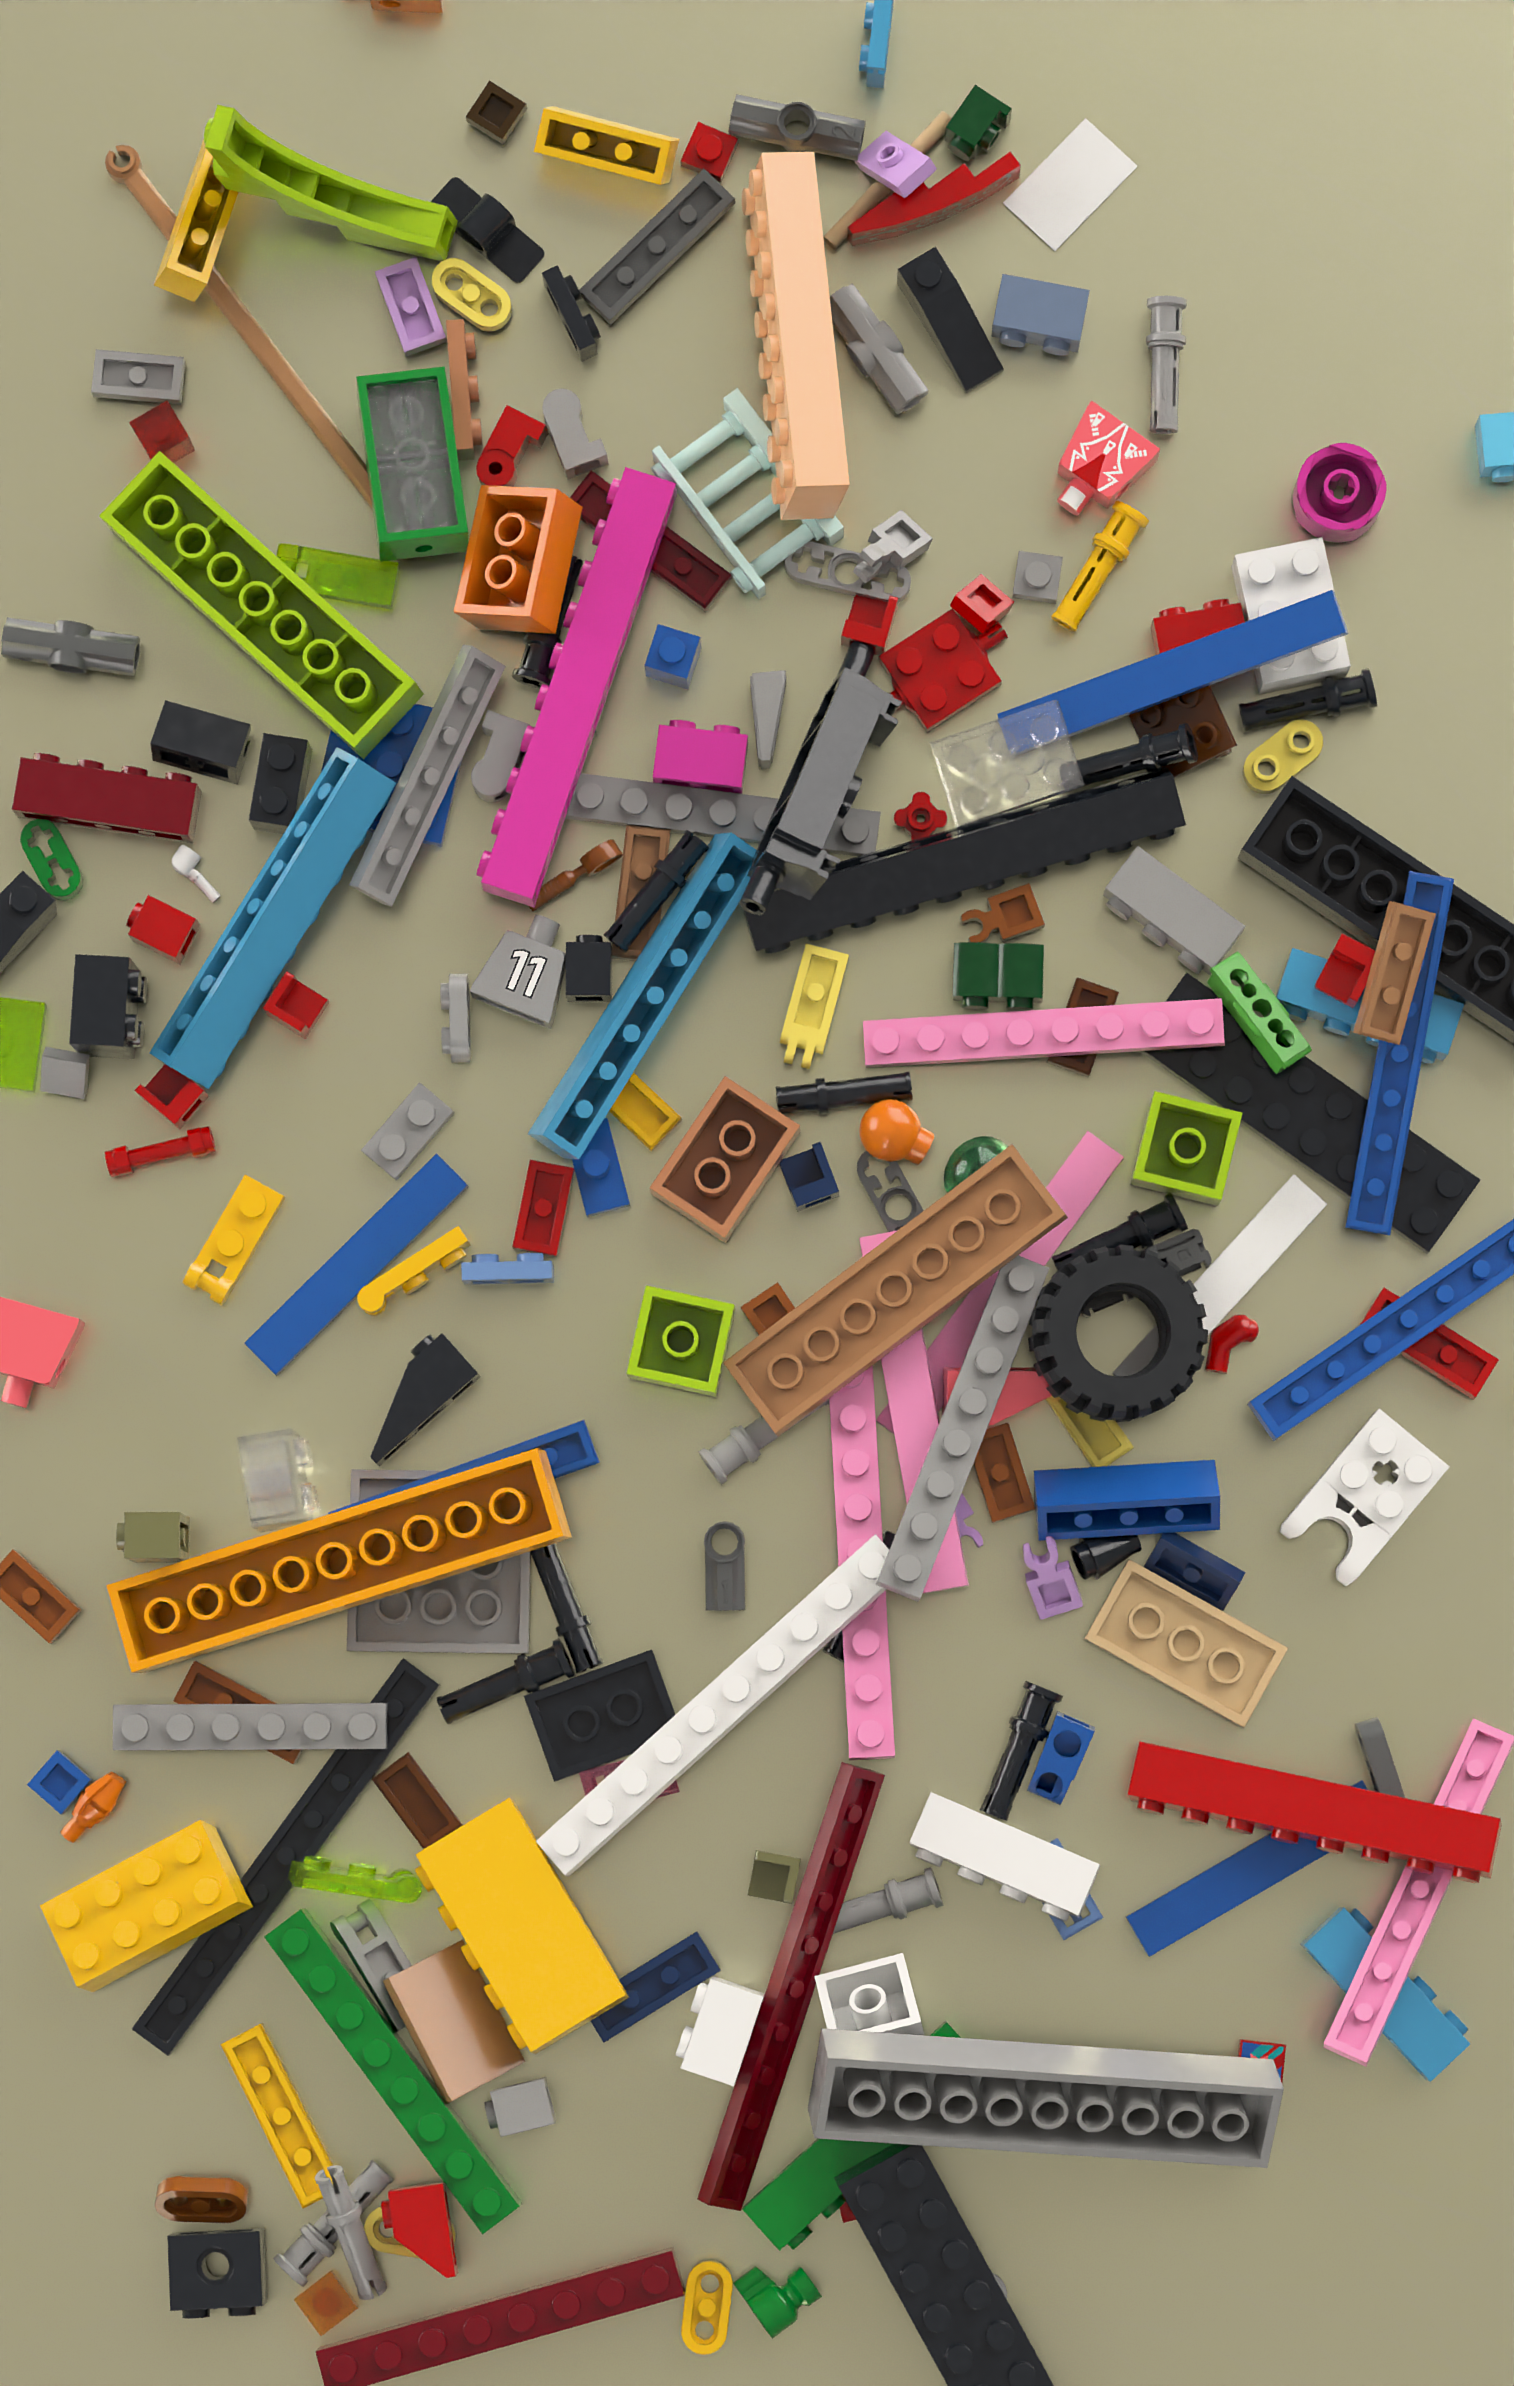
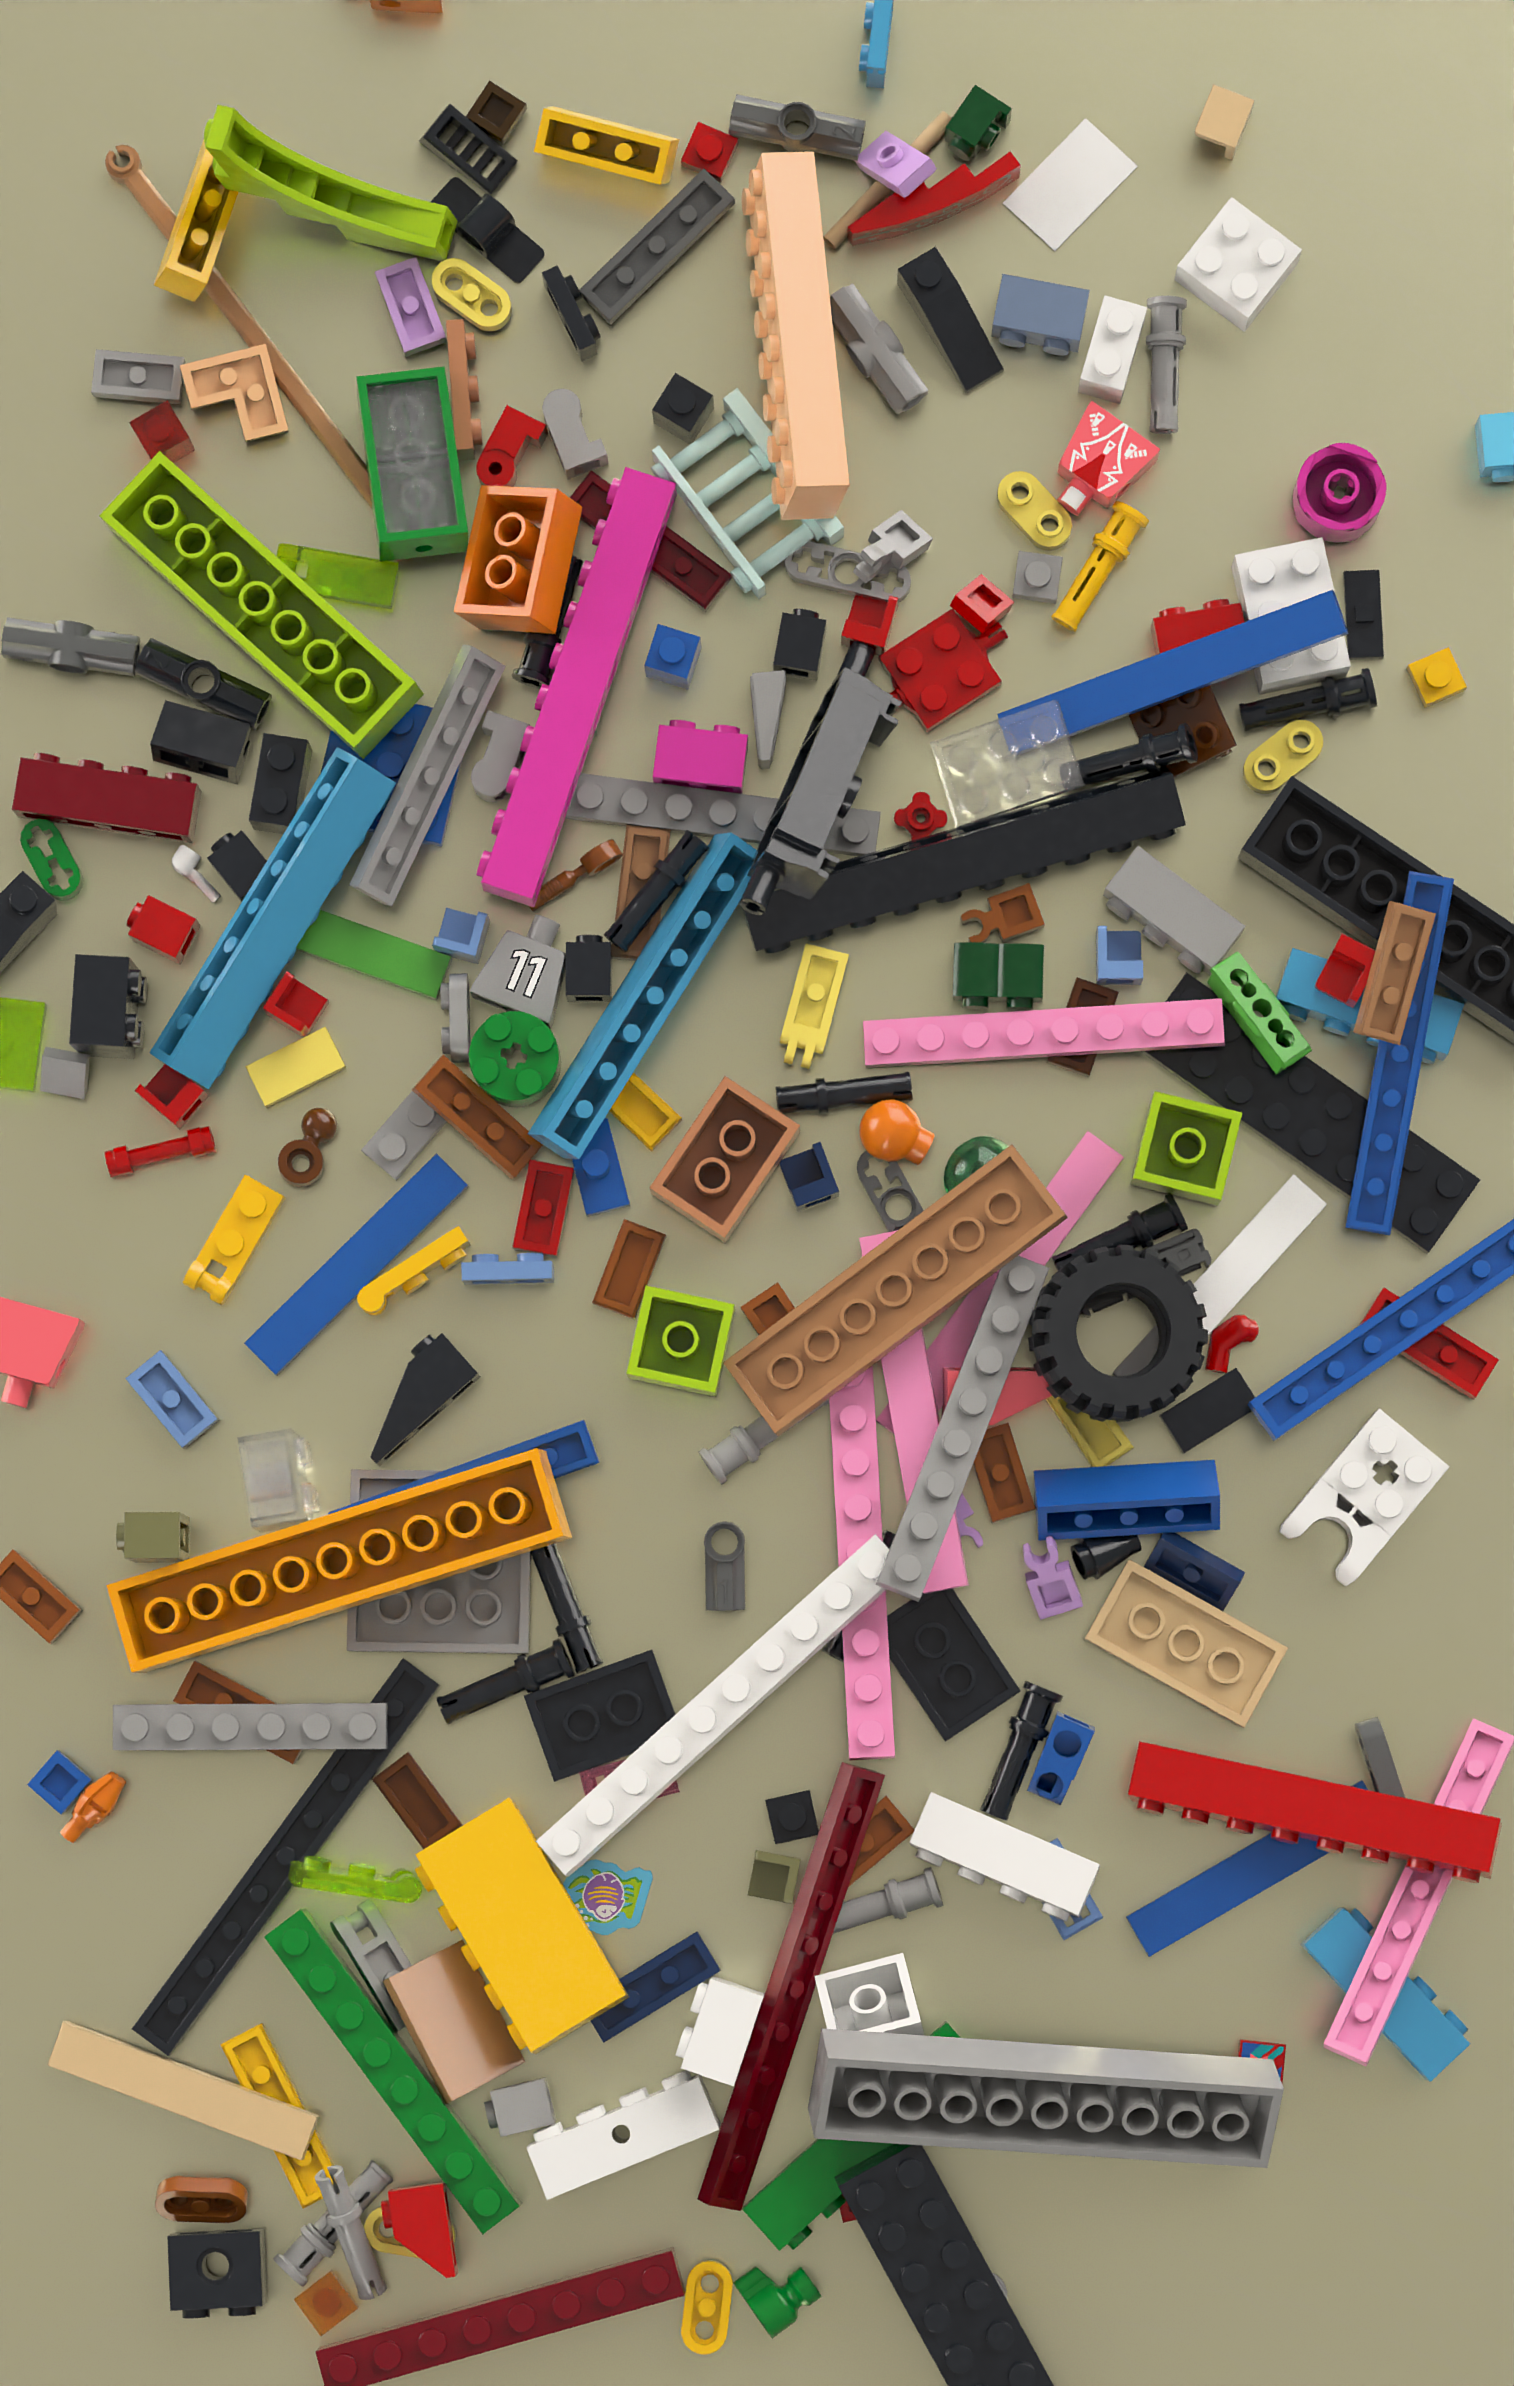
yellow brick [40,1820,253,1992] -> none
none -> tan tile [48,2021,320,2160]
none -> medium blue plate [125,1350,219,1449]
none -> black piece [134,638,272,730]
none -> light nougat plate [180,344,288,442]
none -> black brick [207,830,267,902]
none -> light yellow tile [245,1027,346,1108]
none -> reddish brown plate [278,1108,337,1187]
none -> bright green tile [296,910,452,1000]
none -> dark orange plate [411,1055,543,1179]
none -> black slope [419,104,518,195]
none -> medium blue panel [432,908,490,964]
none -> green brick [469,1011,561,1107]
none -> white brick [526,2070,721,2200]
none -> sticker [563,1859,653,1935]
none -> dark orange tile [592,1219,666,1320]
none -> black brick [652,373,714,444]
none -> black plate [765,1790,819,1845]
none -> black brick [773,609,826,681]
none -> dark orange plate [848,1796,914,1887]
none -> black plate [887,1589,1021,1742]
none -> light yellow plate [997,471,1072,551]
none -> white brick [1078,296,1147,404]
none -> medium blue panel [1096,926,1143,985]
none -> black tile [1159,1368,1255,1454]
none -> white brick [1174,197,1302,332]
none -> tan panel [1195,84,1254,160]
none -> black piece [1343,570,1384,660]
none -> yellow plate [1406,647,1467,708]

